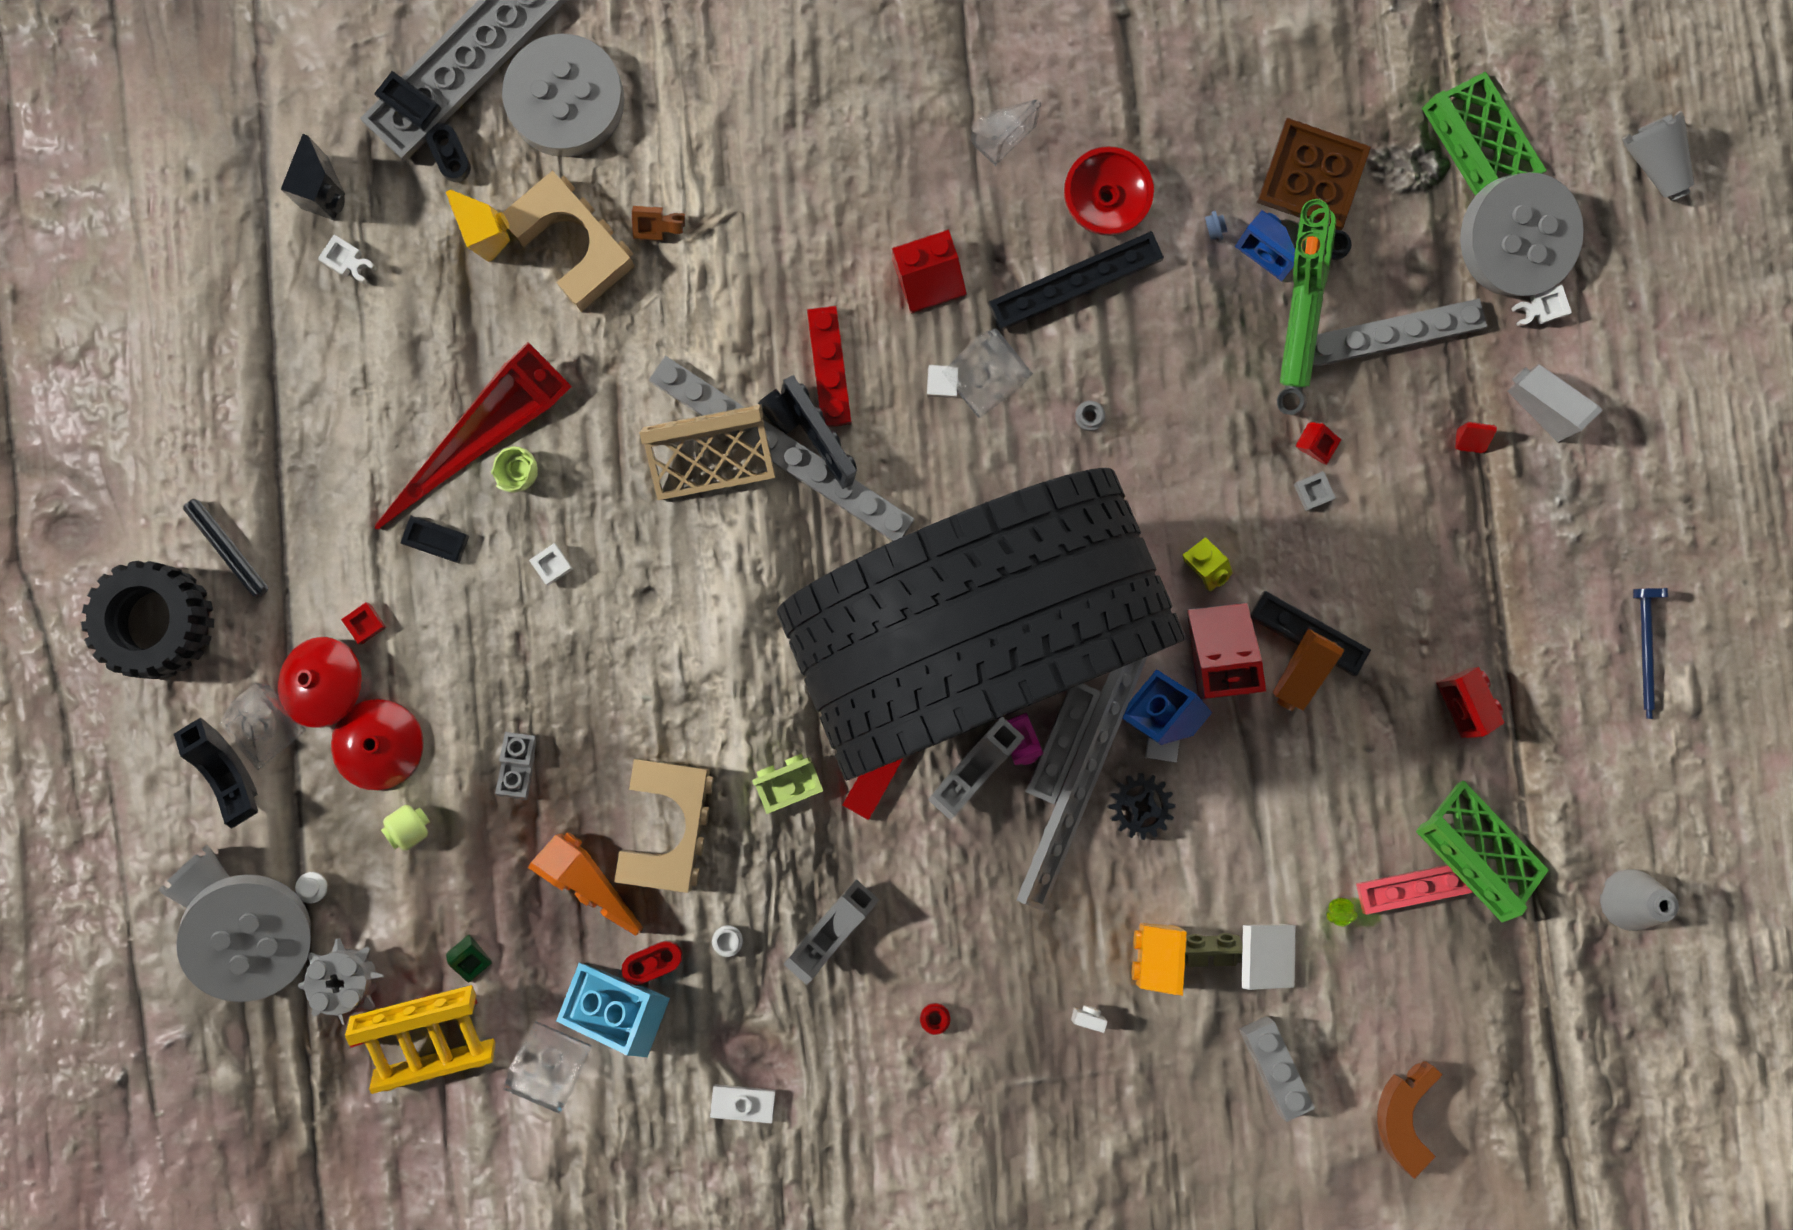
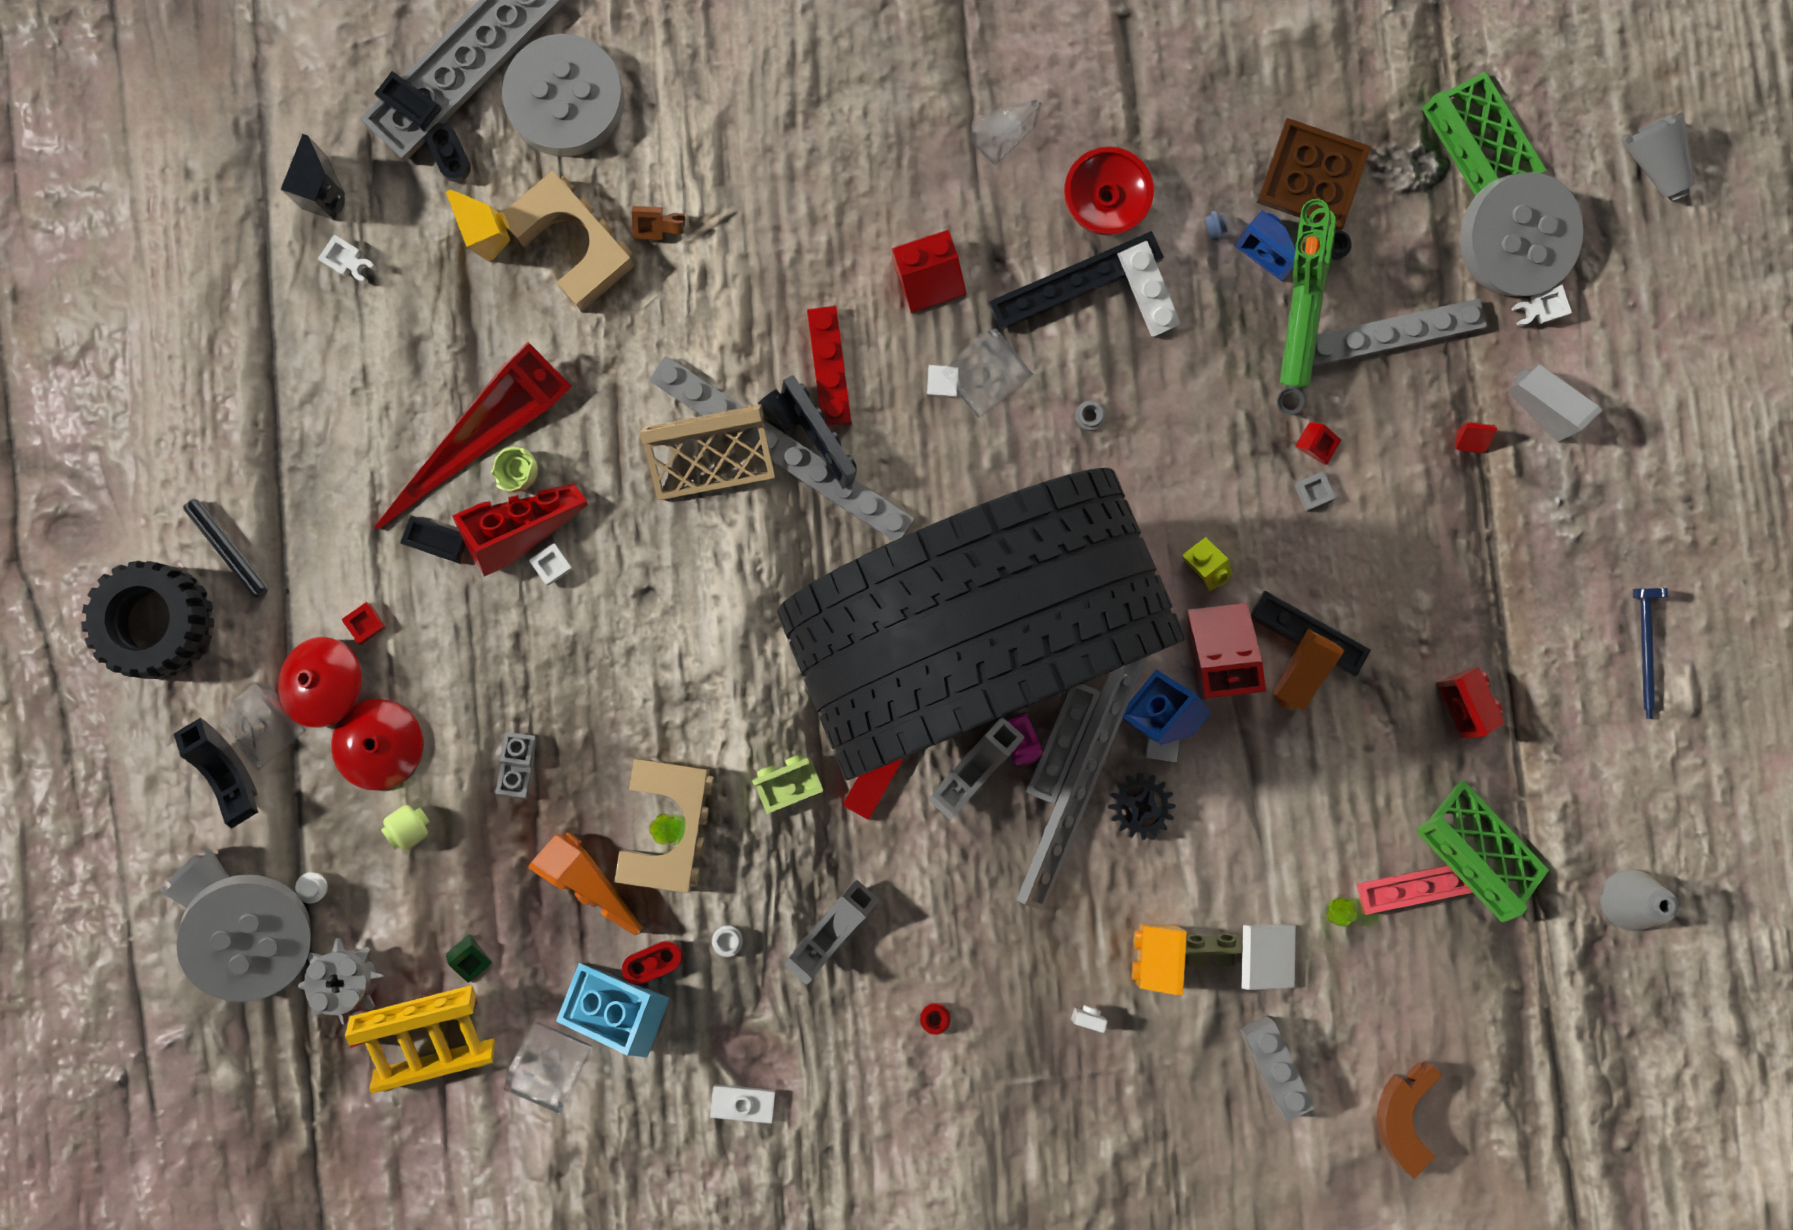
none -> red wedge [452,484,588,577]
none -> clear neon green plate [649,814,680,844]
none -> white plate [1117,241,1181,336]

